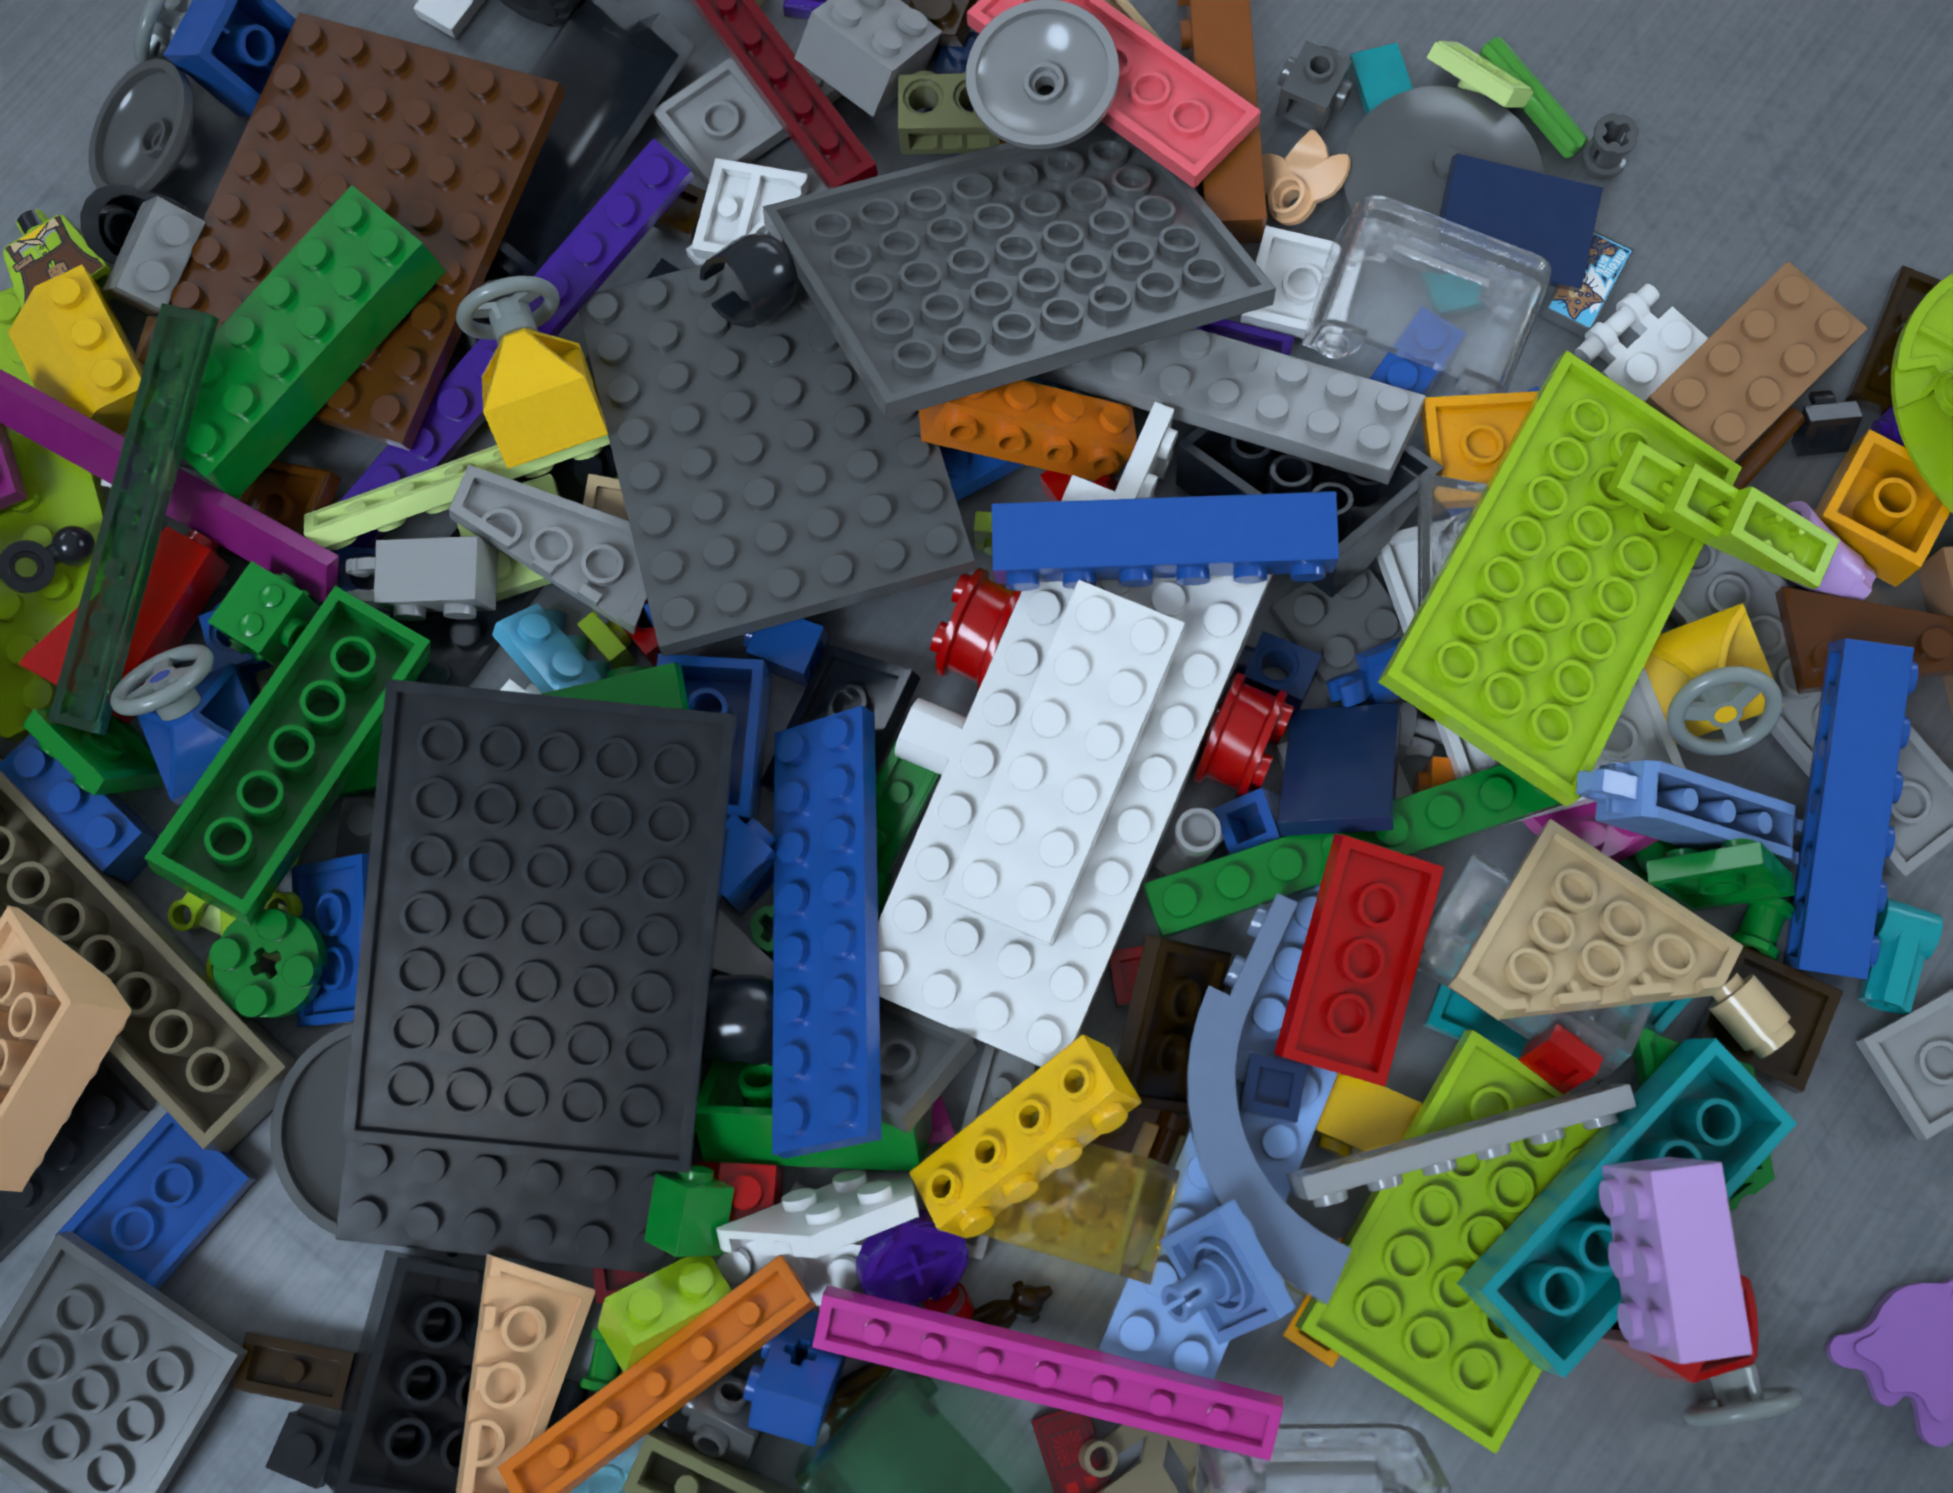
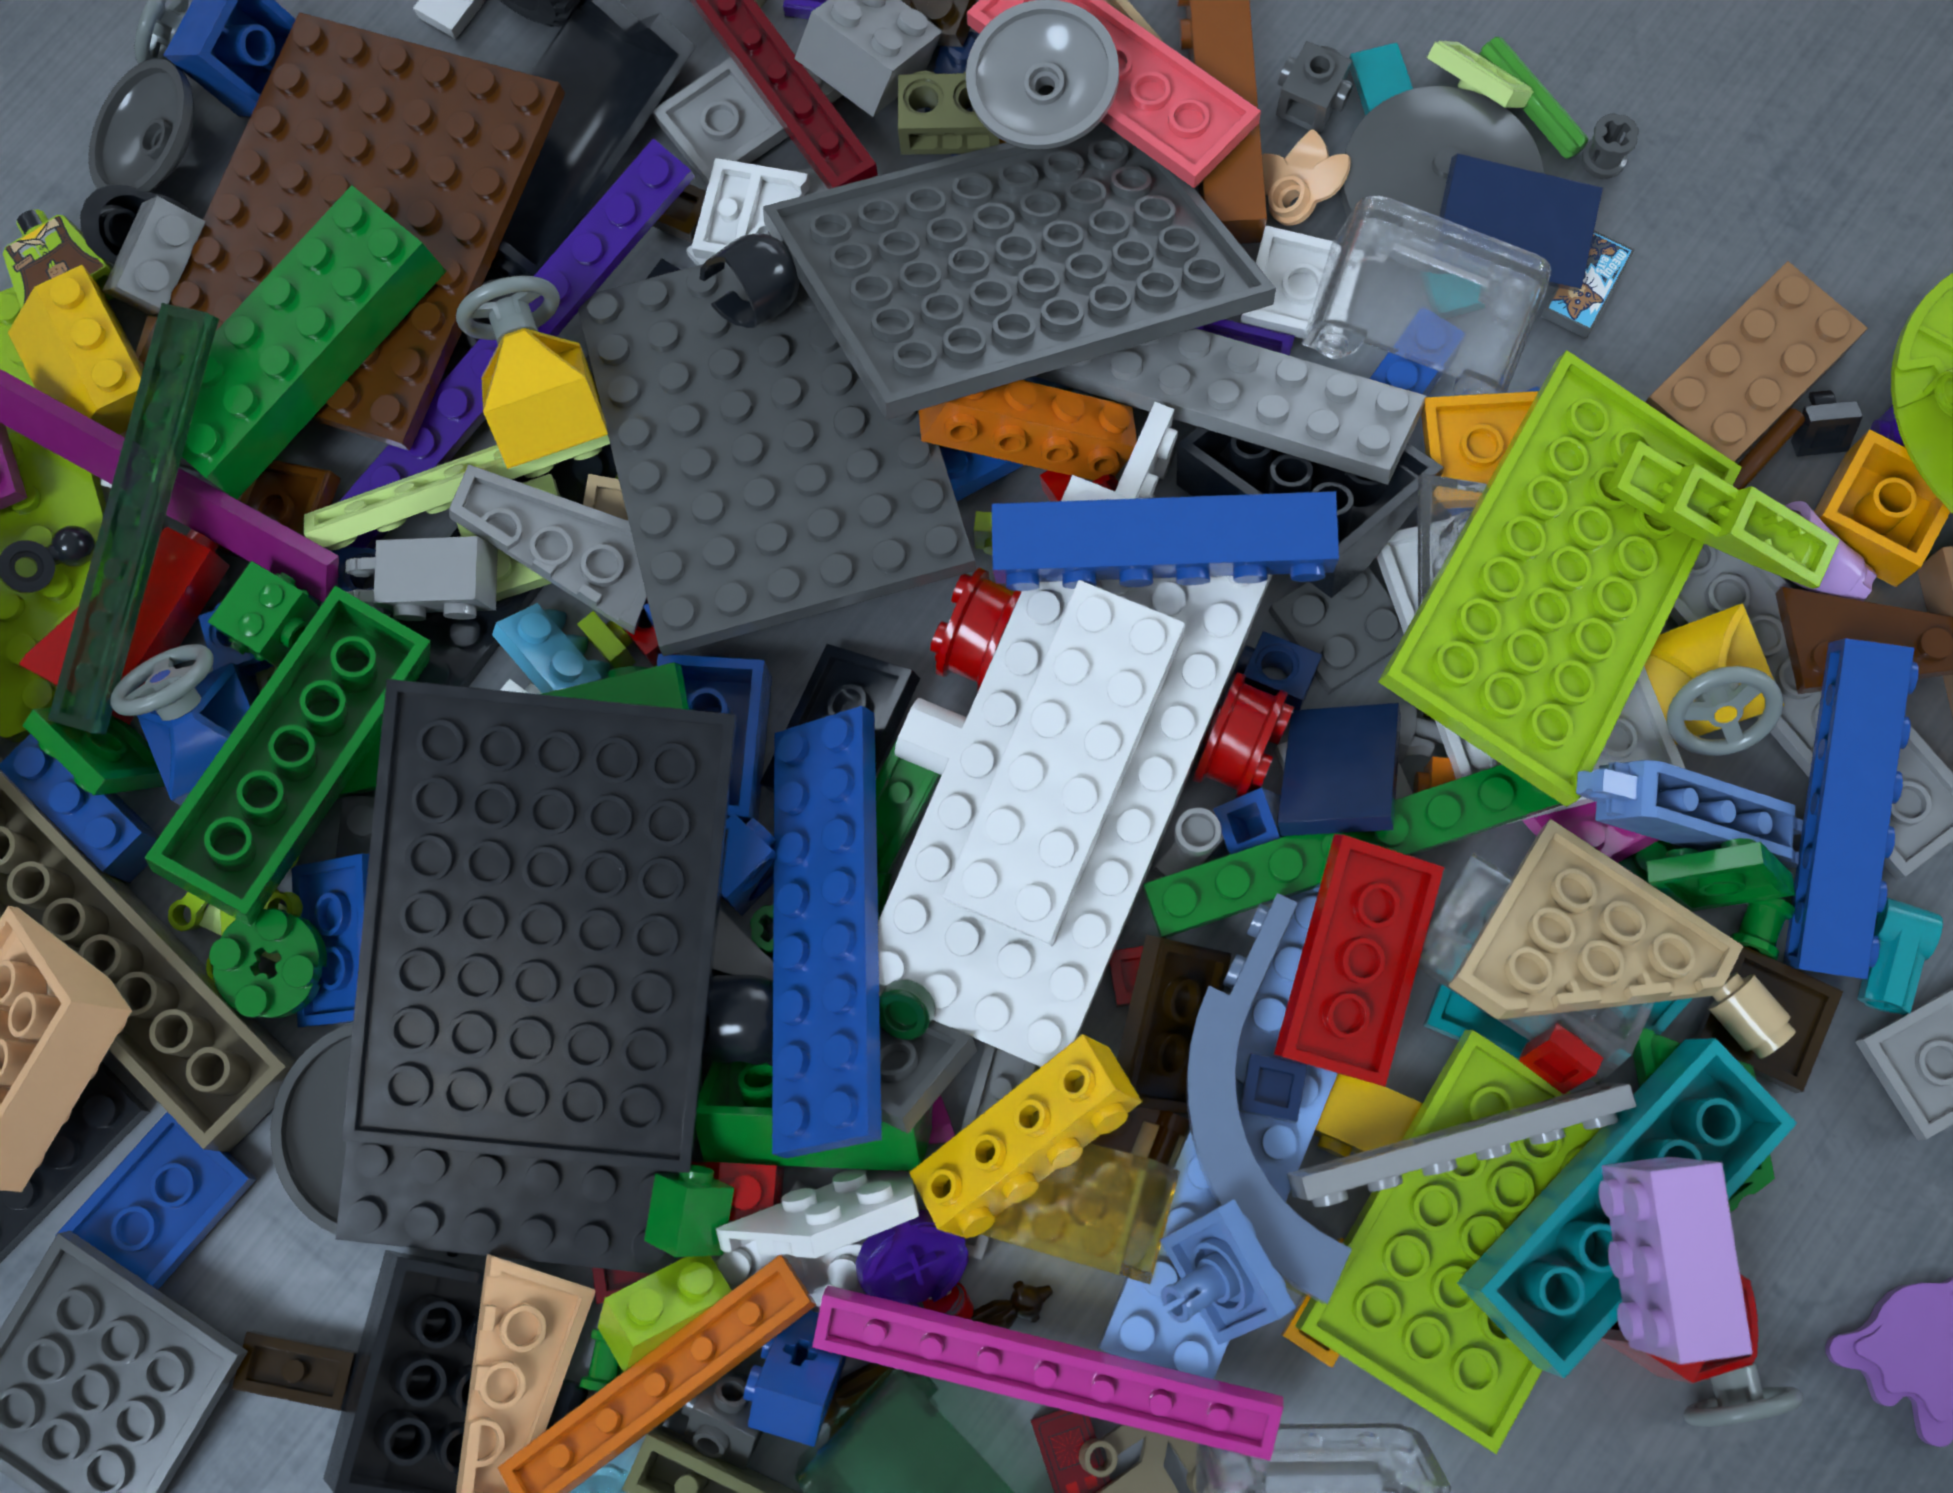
black plate [265,1411,337,1489] -> none
blue brick [743,618,829,687] -> none
blue plate [1326,637,1402,707] -> none
white plate [1575,284,1708,402] -> none
dark brown tile [1845,265,1942,416] -> none
none -> dark green tile [879,980,935,1040]

